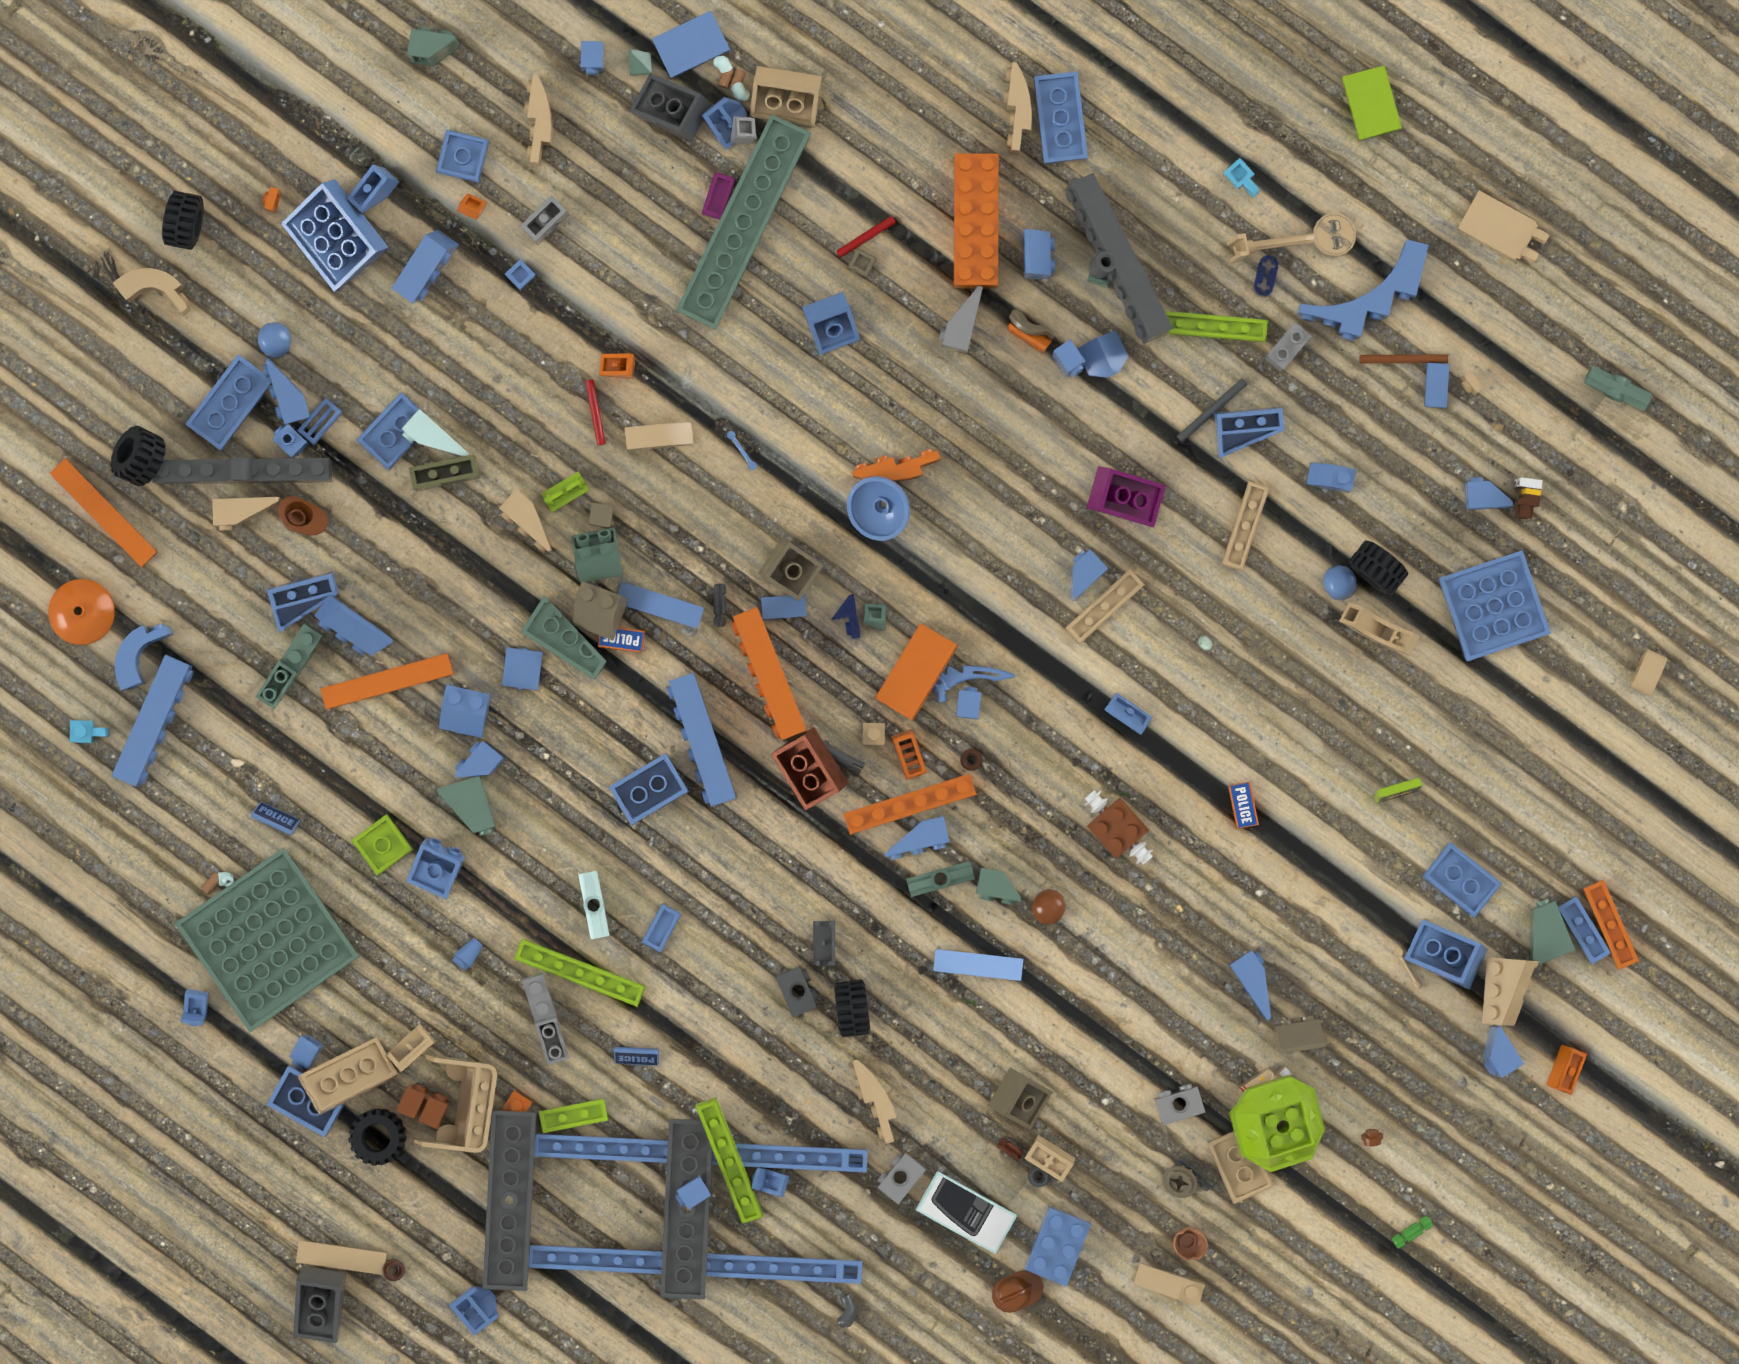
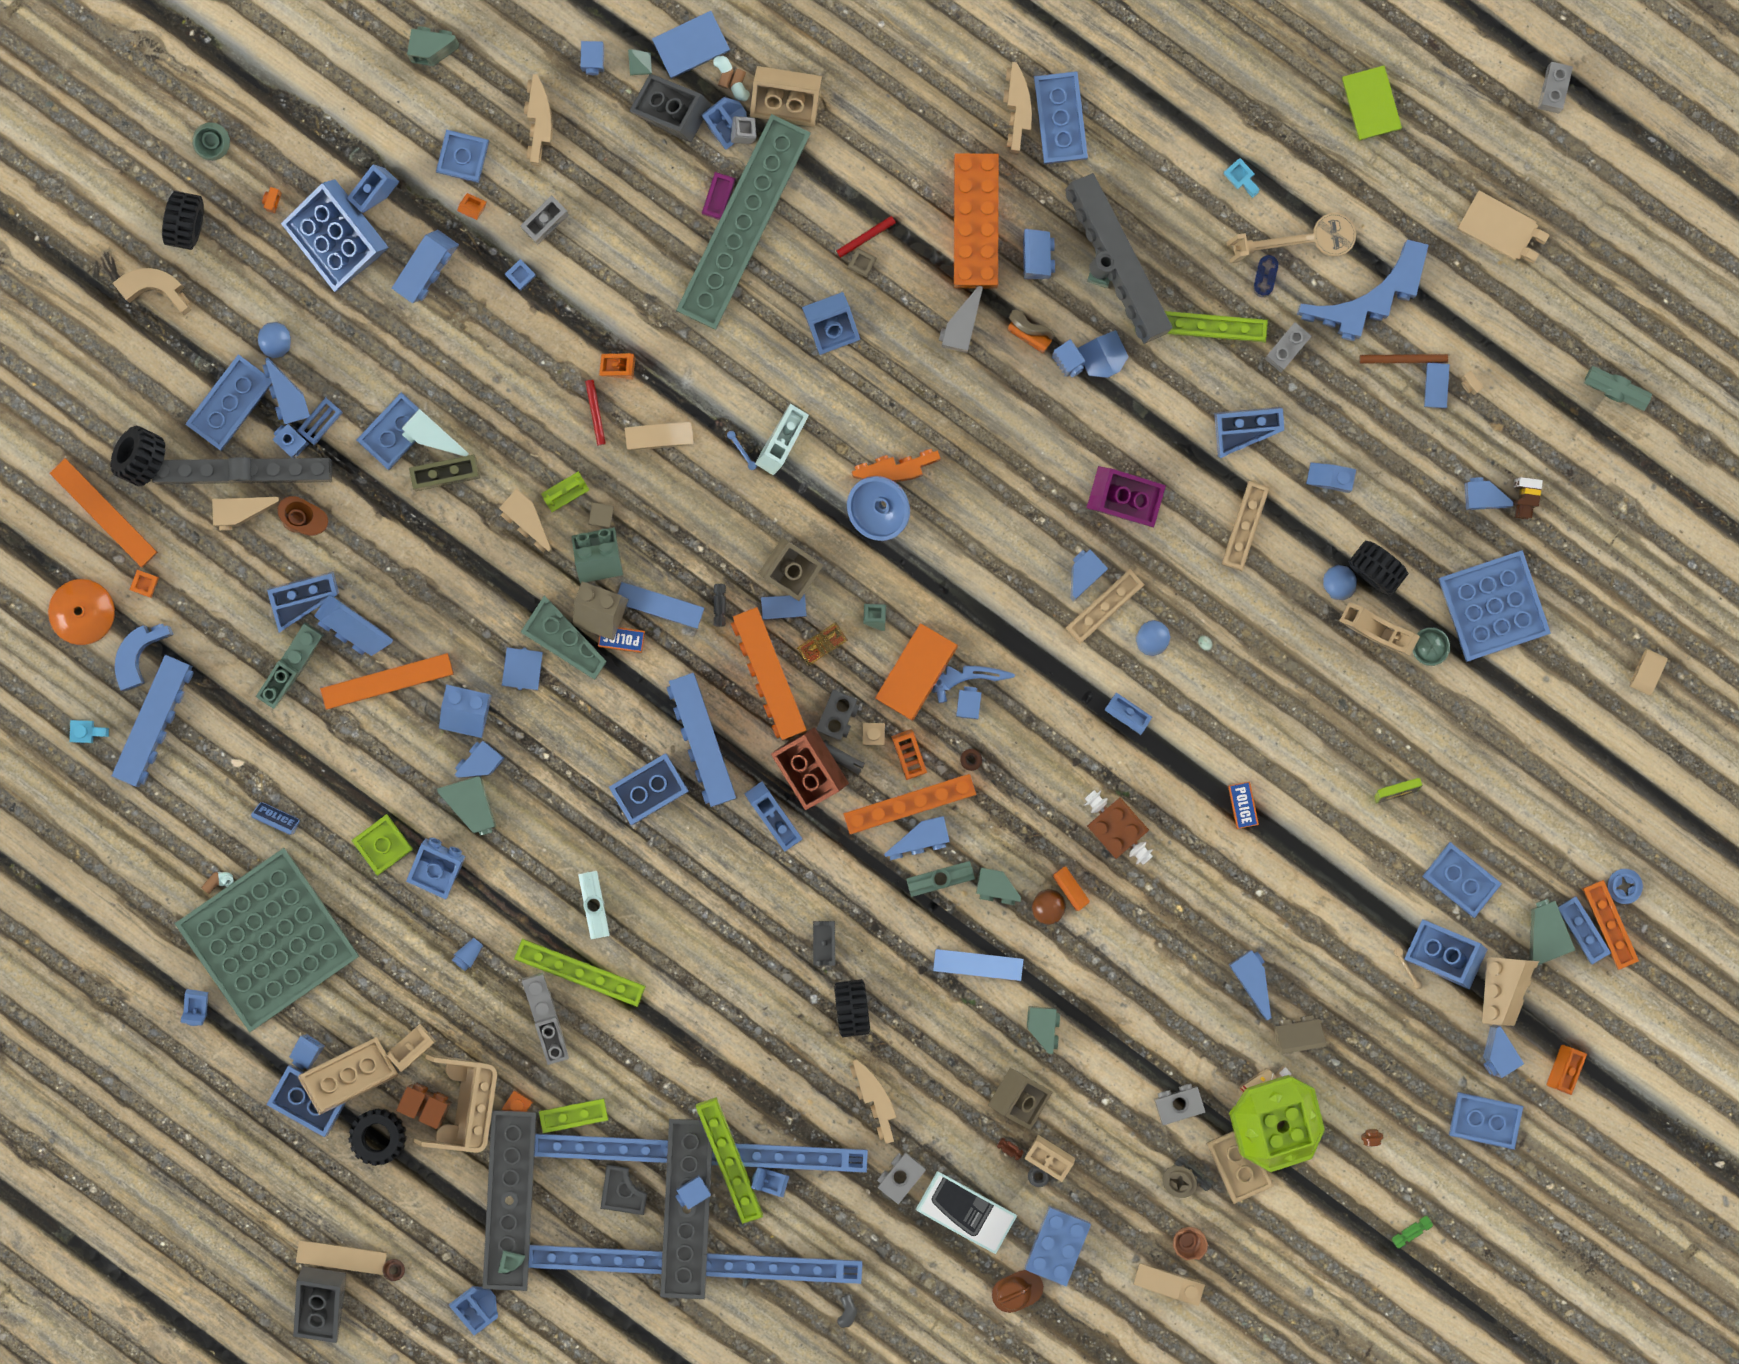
slope [614,1046,659,1066] -> none
medium blue tile [641,903,682,953] -> none
dark grey brick [775,966,820,1017] -> none
clear blue slope [831,594,861,640] -> none
dark grey bar [1176,378,1247,443] -> none
none -> orange plate [130,570,159,598]
none -> sand green hat [192,122,230,161]
none -> sand green tile [498,1250,526,1273]
none -> dark grey tile [600,1164,648,1215]
none -> medium blue slope [744,781,802,852]
none -> light aqua slope [755,404,809,475]
none -> clear yellow slope [797,622,848,666]
none -> dark grey brick [816,690,860,741]
none -> sand green slope [1027,1006,1060,1054]
none -> orange slope [1052,866,1090,911]
none -> medium blue hair [1136,620,1171,656]
none -> sand green hat [1413,628,1450,666]
none -> medium blue tile [1449,1092,1524,1150]
none -> light grey brick [1537,62,1573,114]
none -> medium blue gear [1607,869,1643,904]

